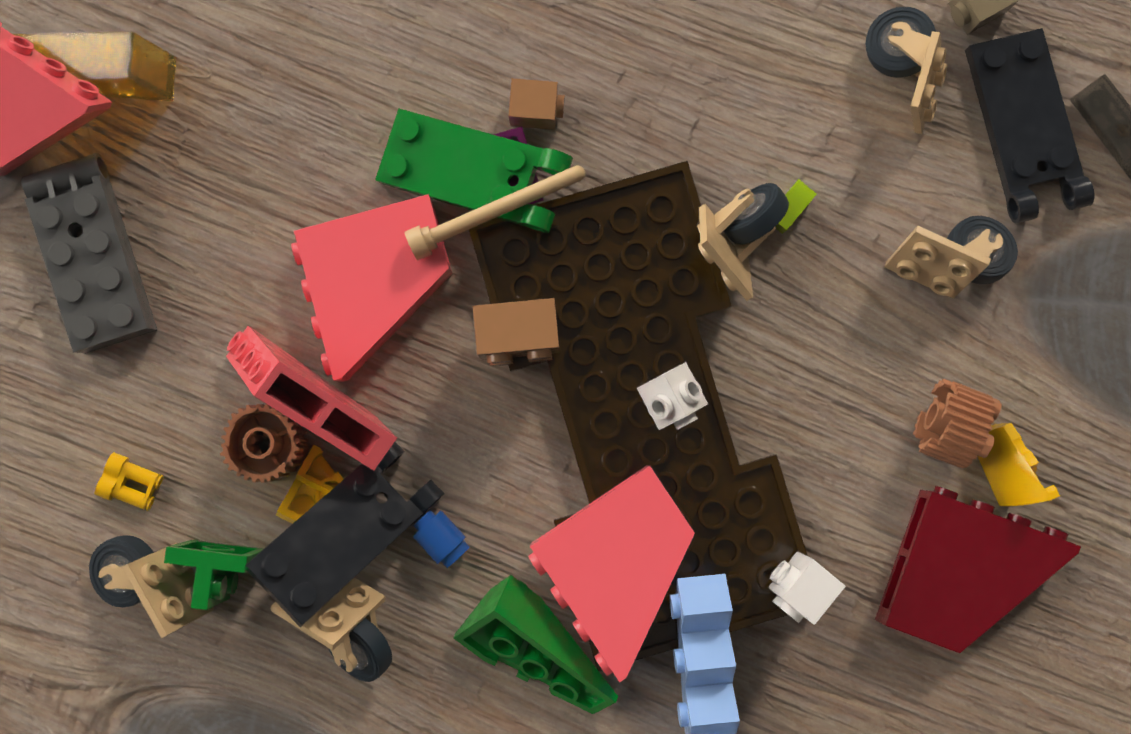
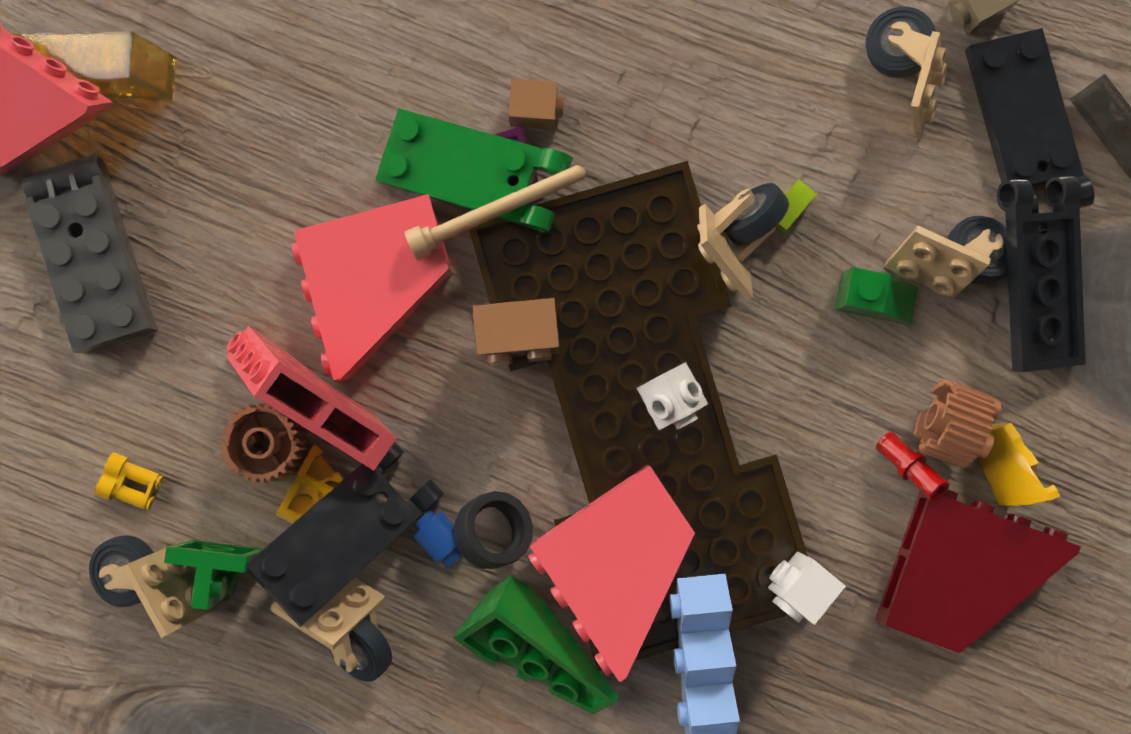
none -> black tyre [454,491,533,569]
none -> green slope [835,267,918,325]
none -> red pin [876,432,950,502]
none -> black hinge [996,176,1086,372]

